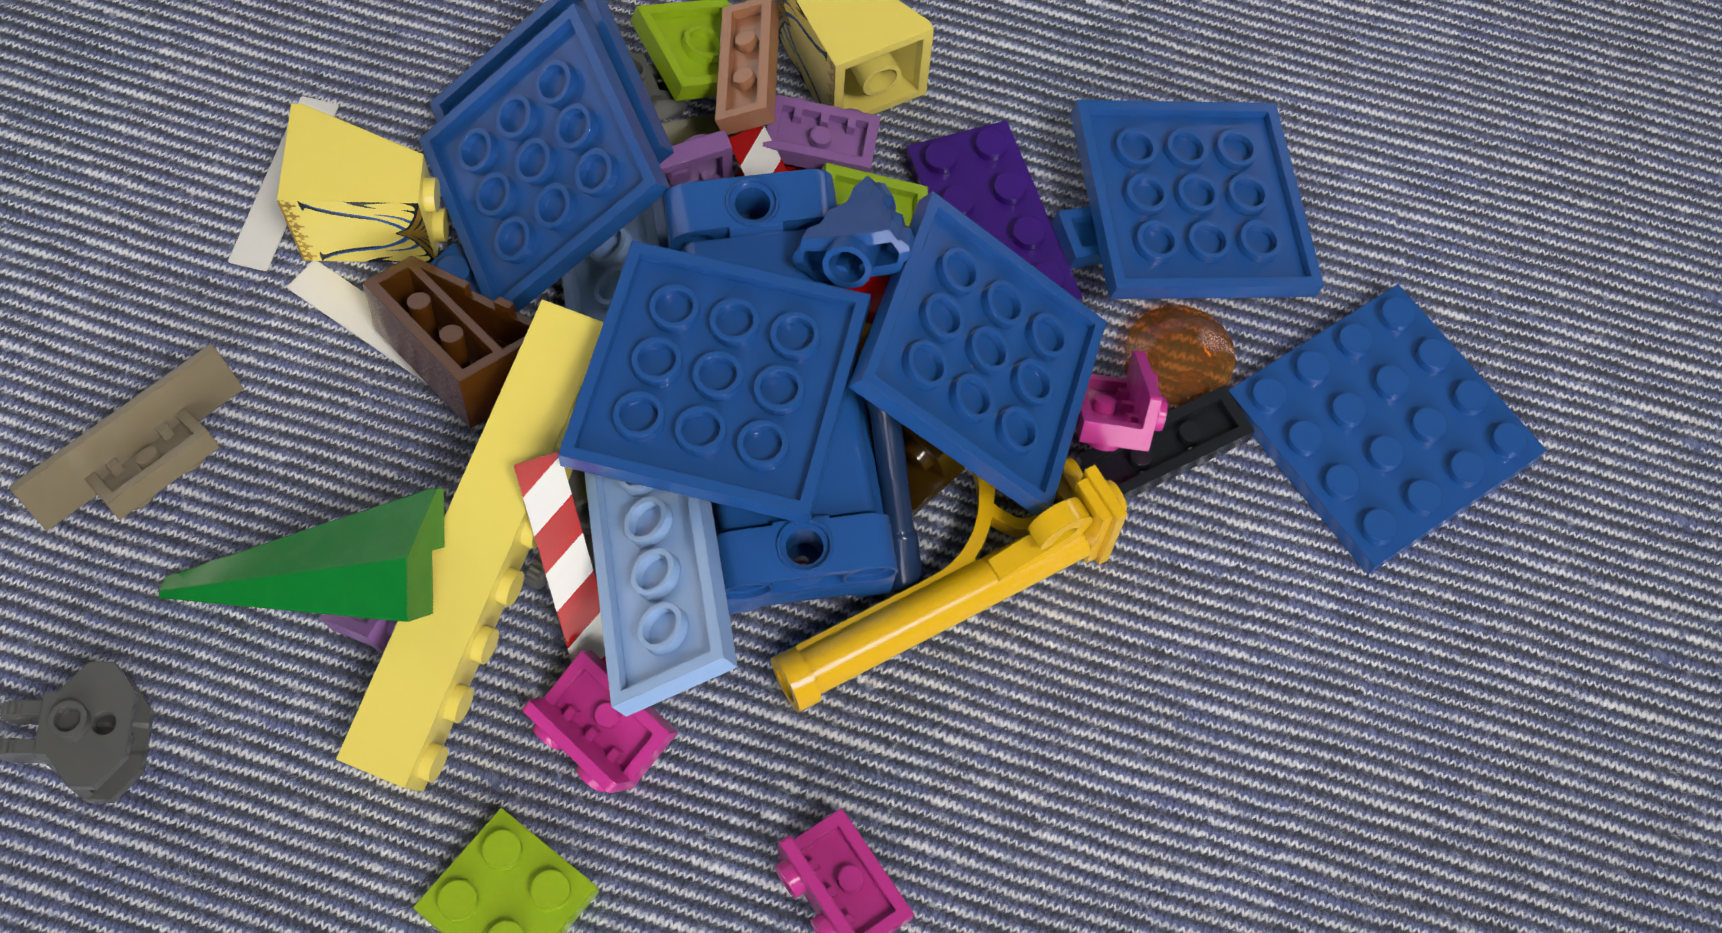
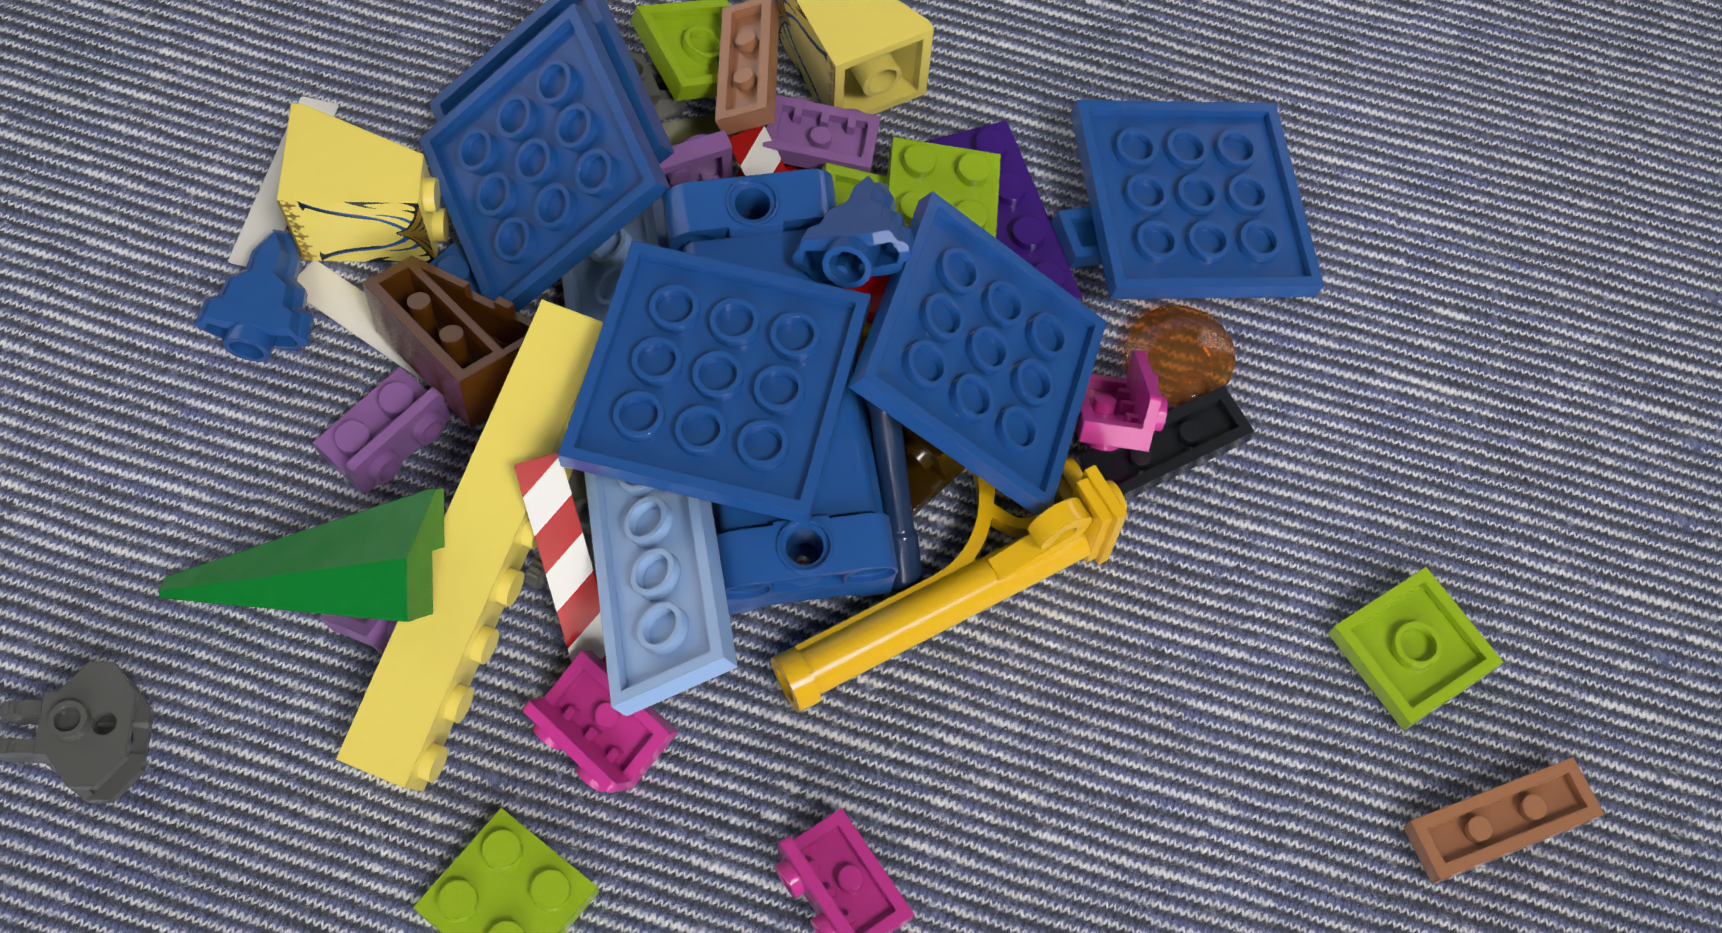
dark tan bracket [8,343,244,531] -> none
blue plate [1228,284,1547,575] -> none
none -> blue rock [194,229,314,362]
none -> medium lavender bracket [312,367,451,495]
none -> lime plate [886,137,1001,238]
none -> lime plate [1328,567,1503,731]
none -> nougat plate [1403,757,1604,885]

